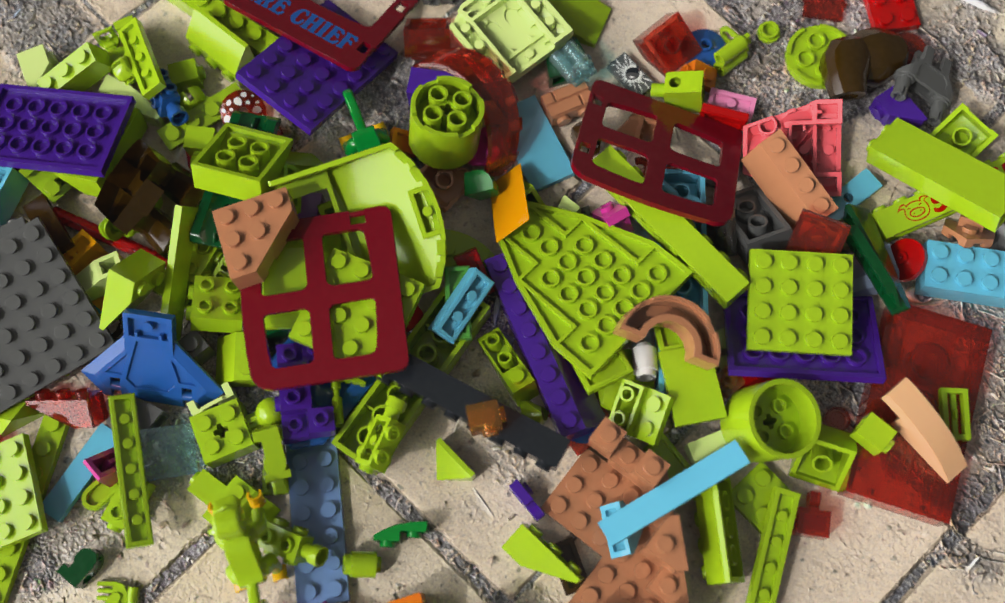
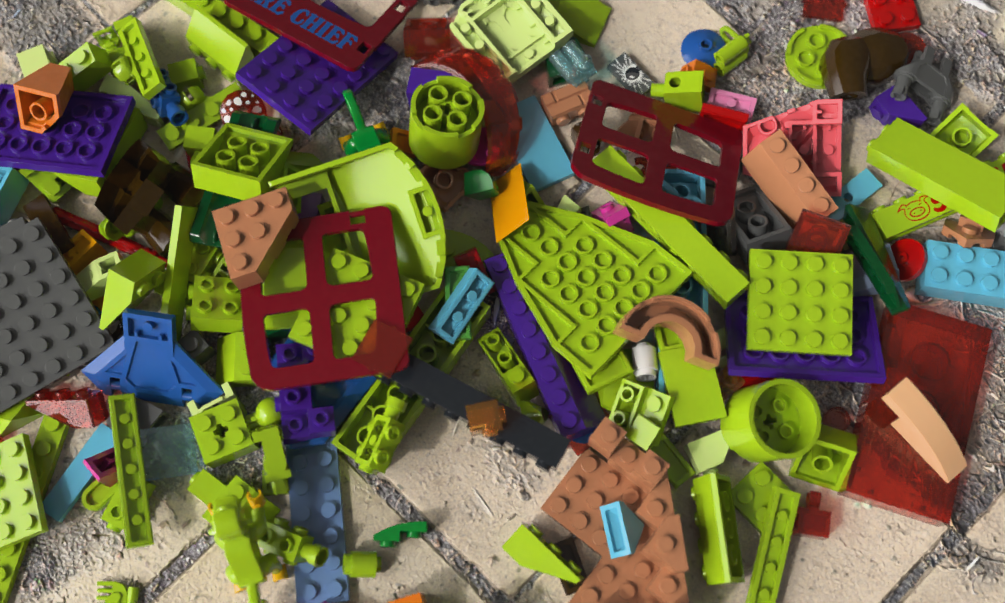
dark green leg [56,548,104,589] -> none
lime piece [330,378,366,427] -> none
lime slope [436,437,476,481] -> none
dark purple plate [509,479,545,522] -> none
medium azure tile [598,440,750,547] -> none
clear red slope [632,11,702,77] -> none
lime plate [757,21,780,44] -> none
lime brick [849,412,897,456] -> none
lime tile [938,387,971,442] -> none
none -> orange slope [13,62,74,134]
none -> clear red piece [352,319,413,379]
none -> lime tile [626,414,663,451]

